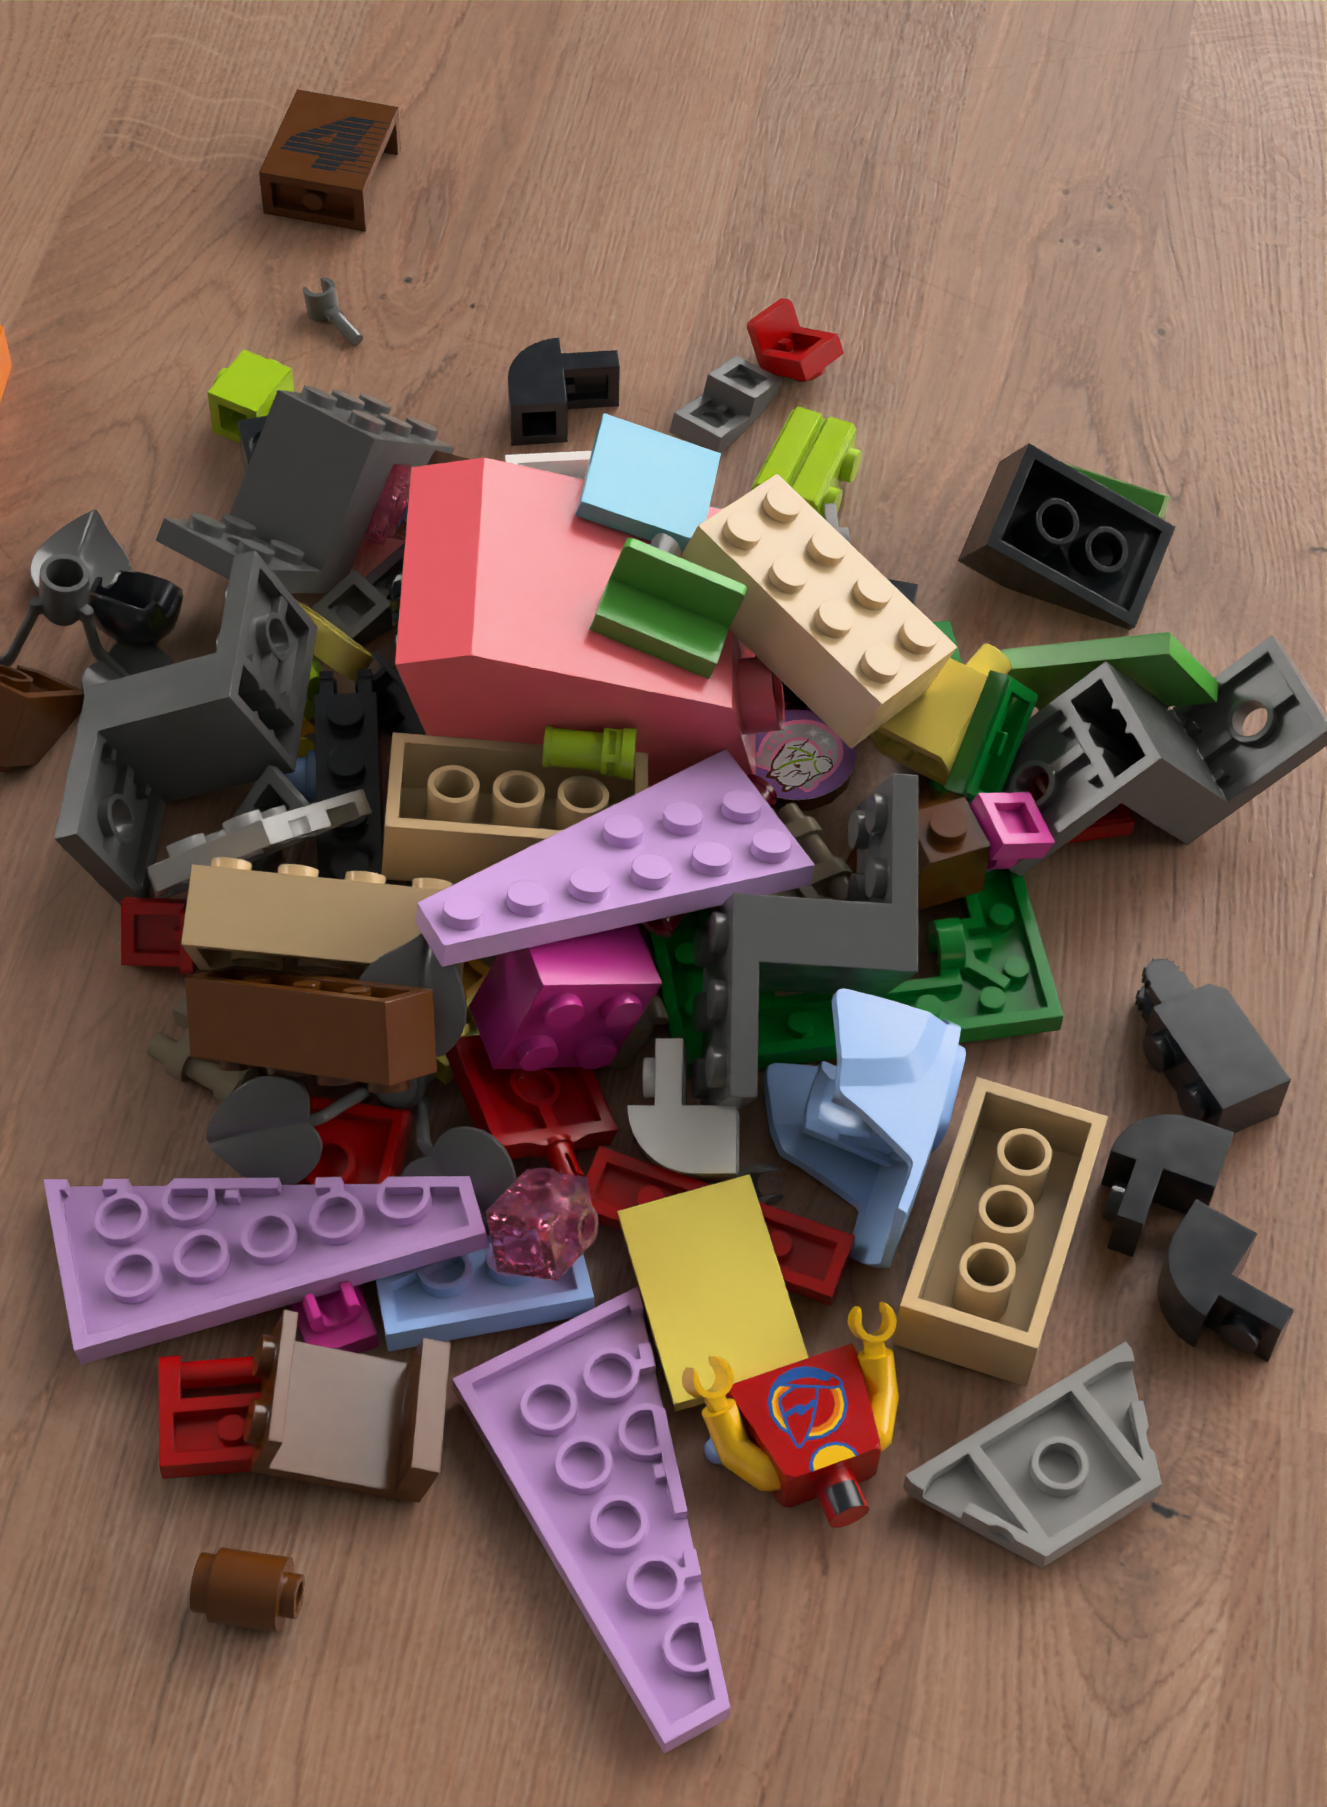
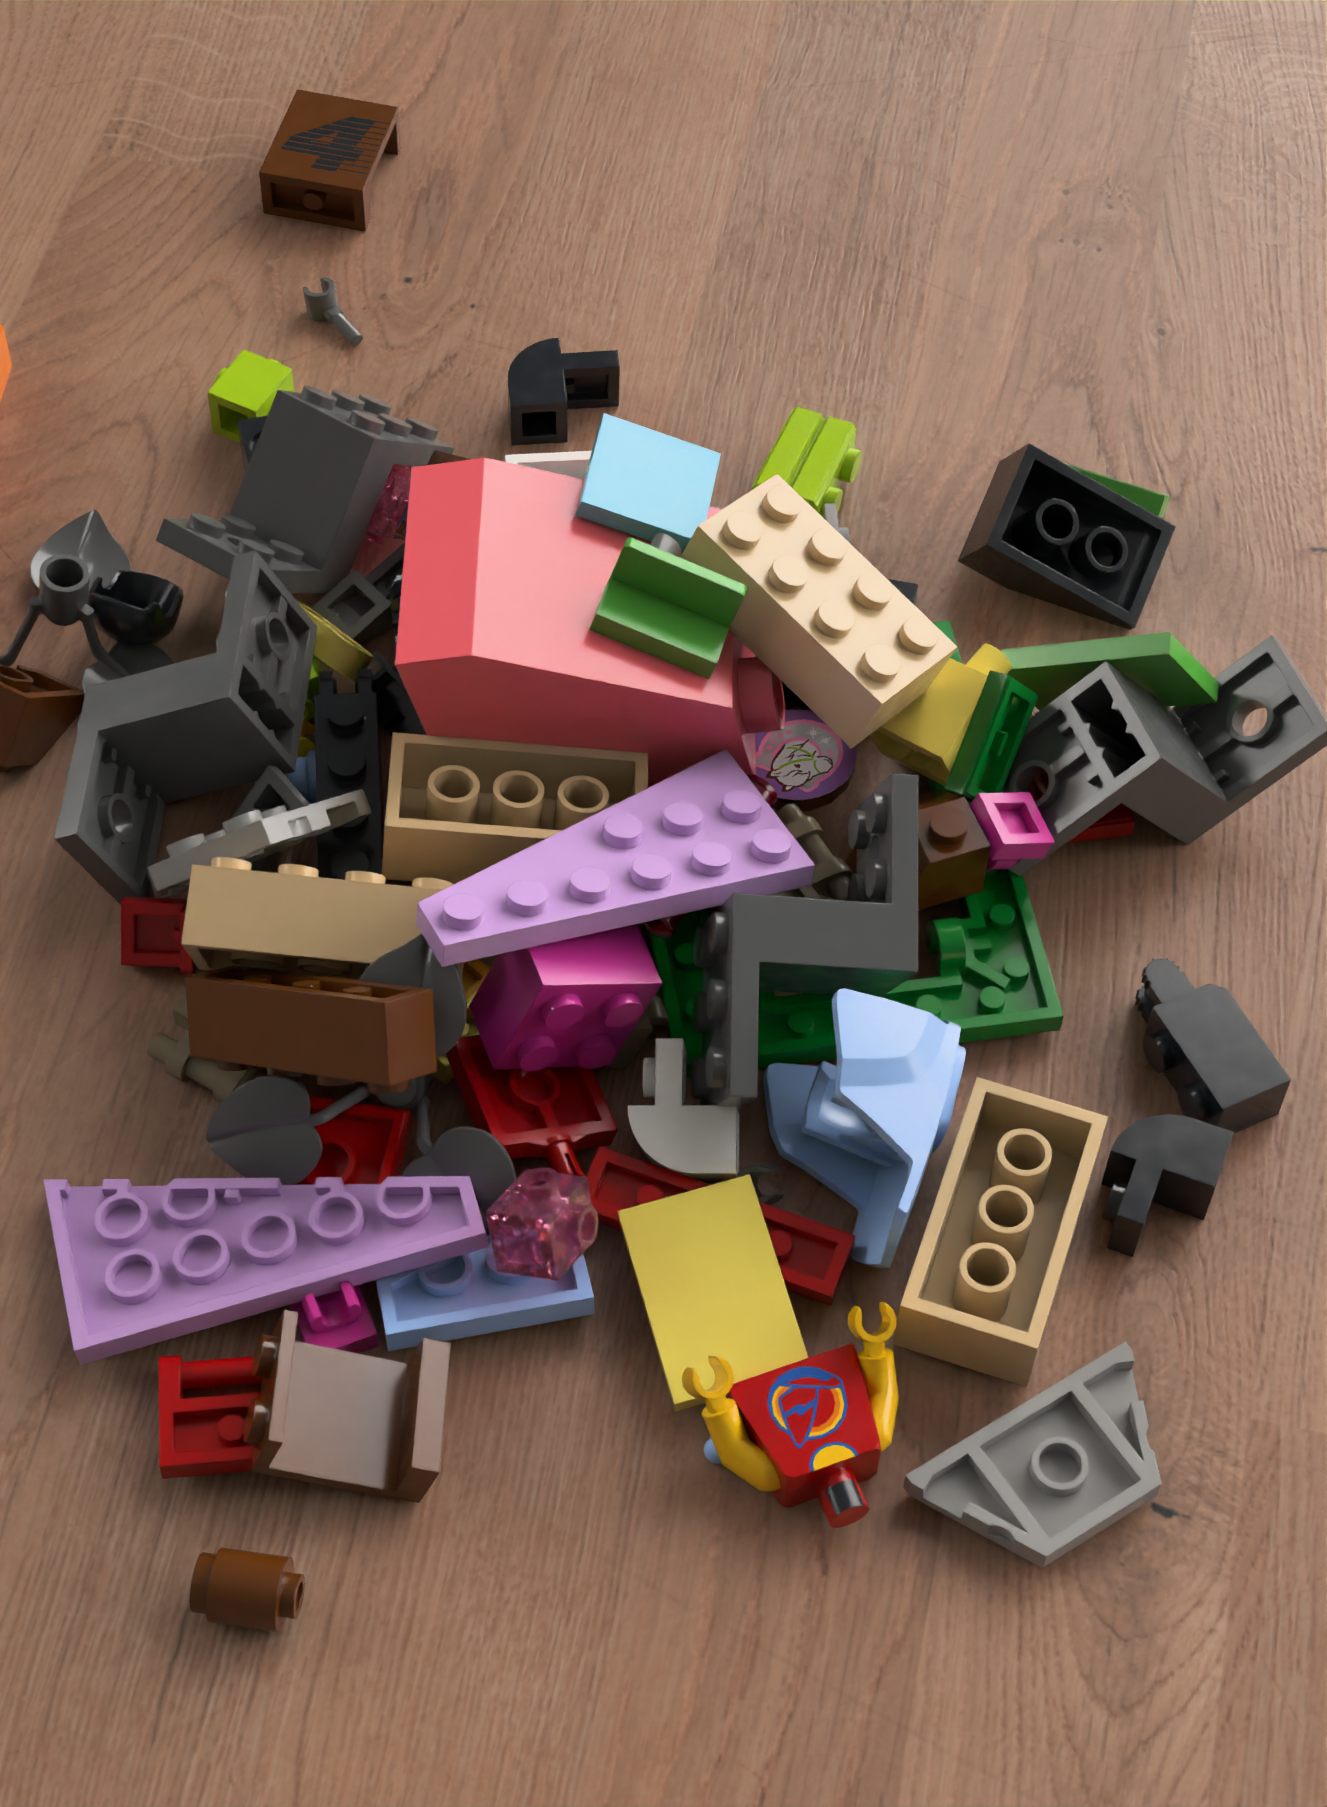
lavender wing [452,1286,731,1754] -> none
lime pin [542,726,637,780] -> none
dark grey slope [669,355,783,453] -> none
red bracket [747,298,844,382] -> none
black brick [1157,1199,1294,1362] -> none

